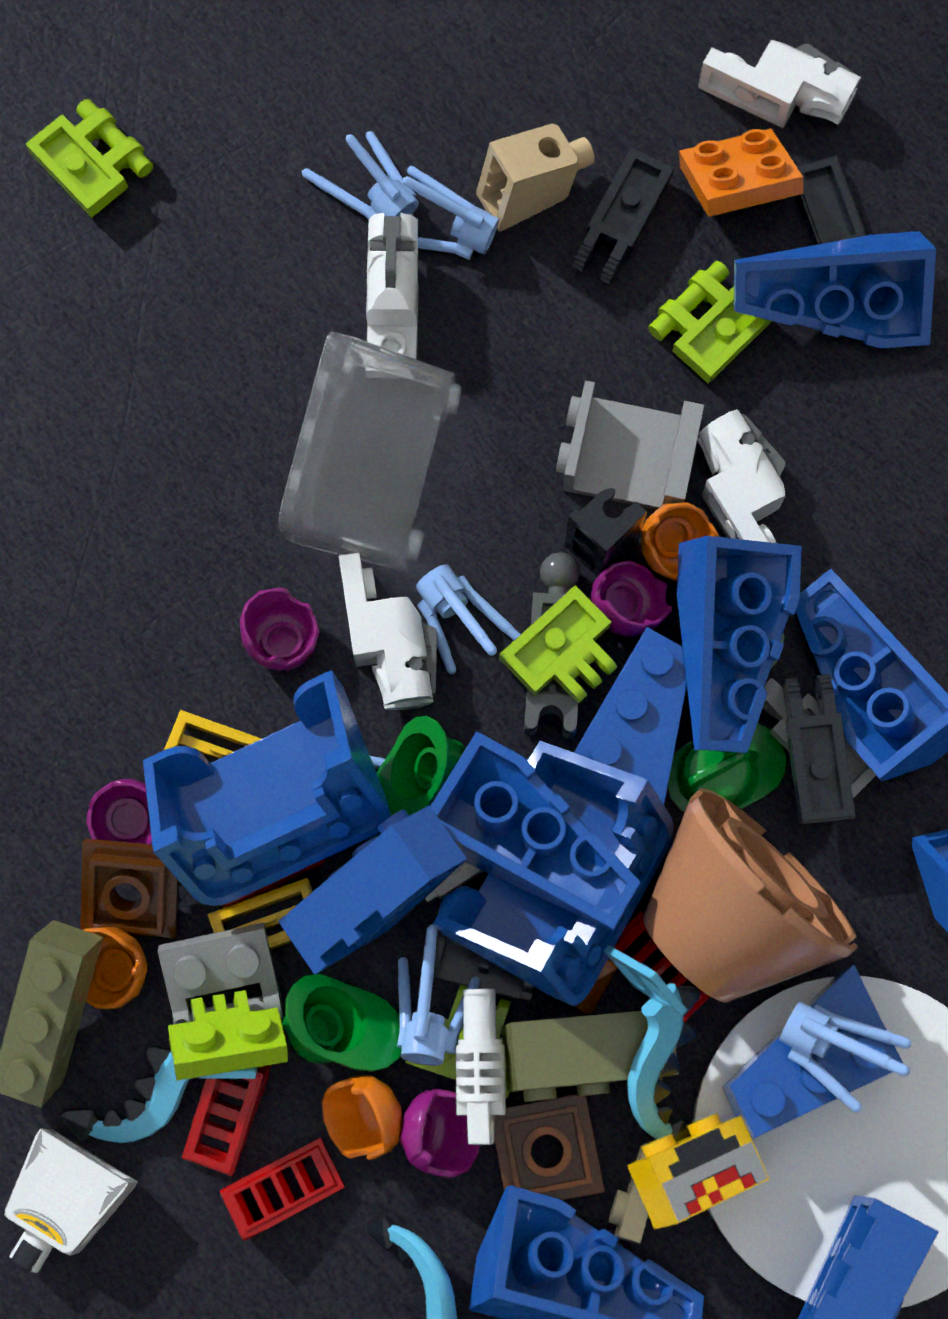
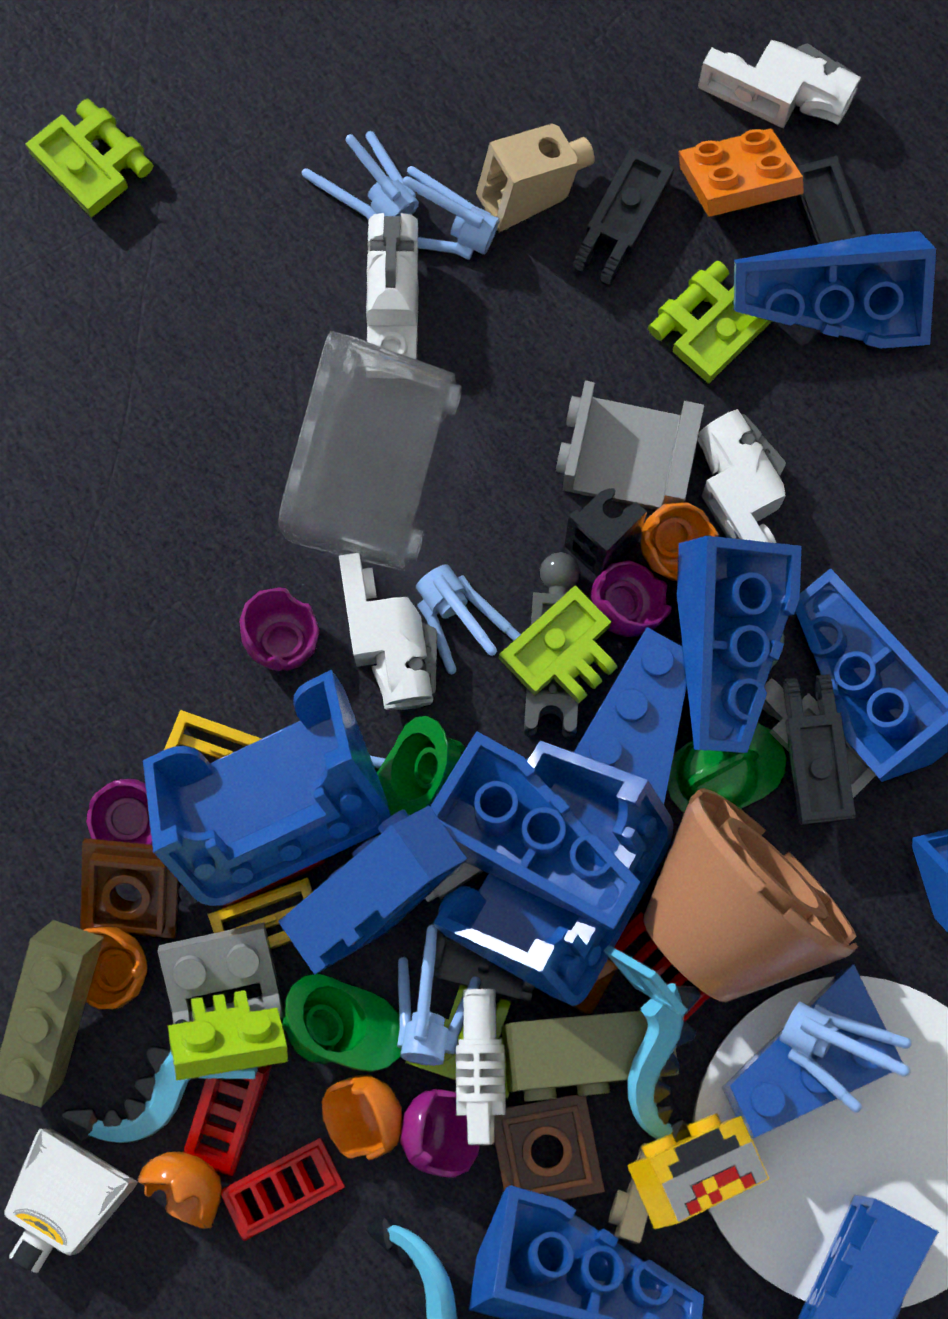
none -> orange hair [138,1152,222,1229]

